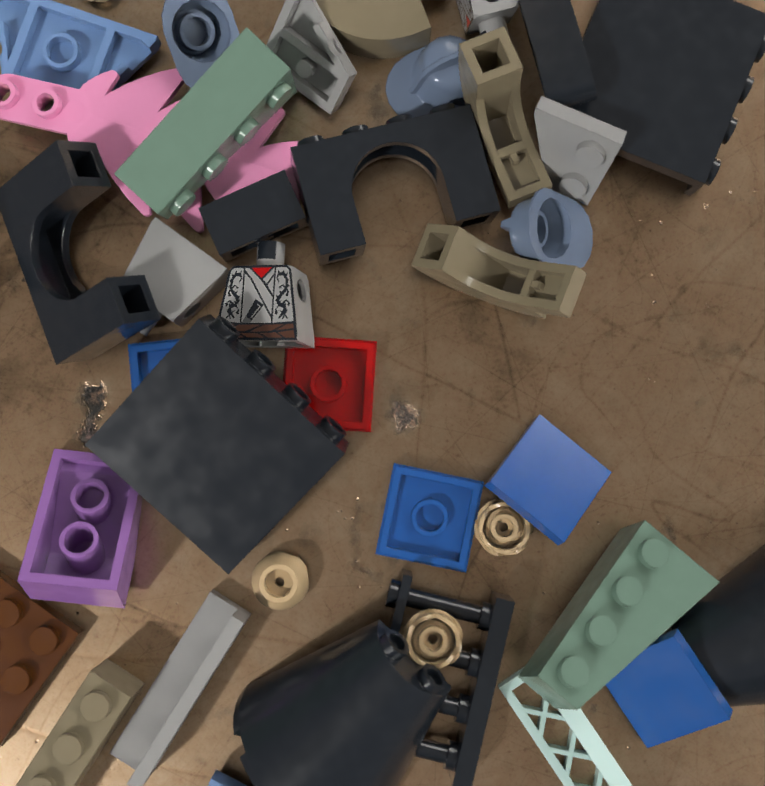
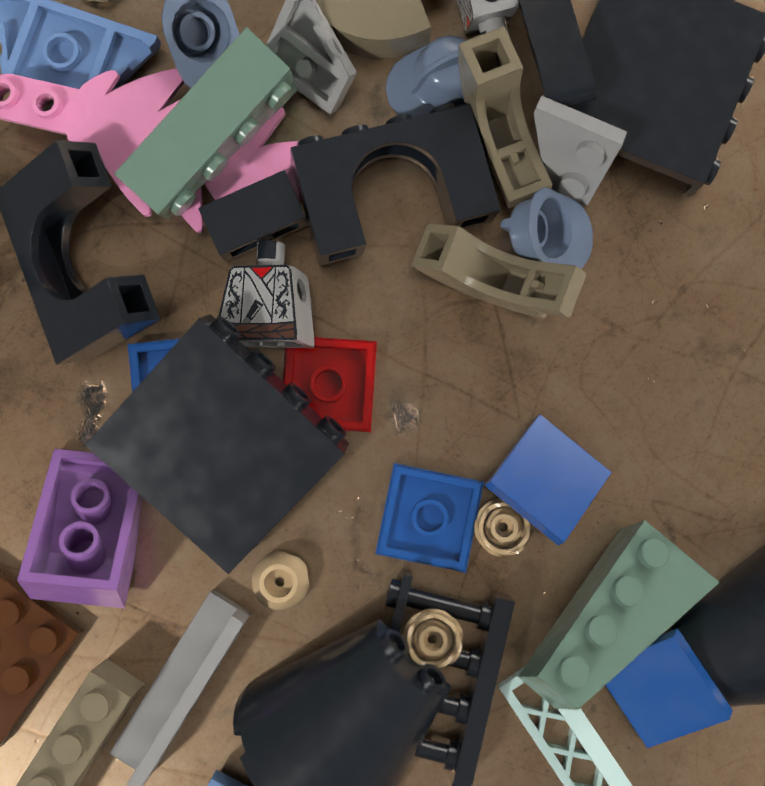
light grey torso [124,217,229,336] -> none

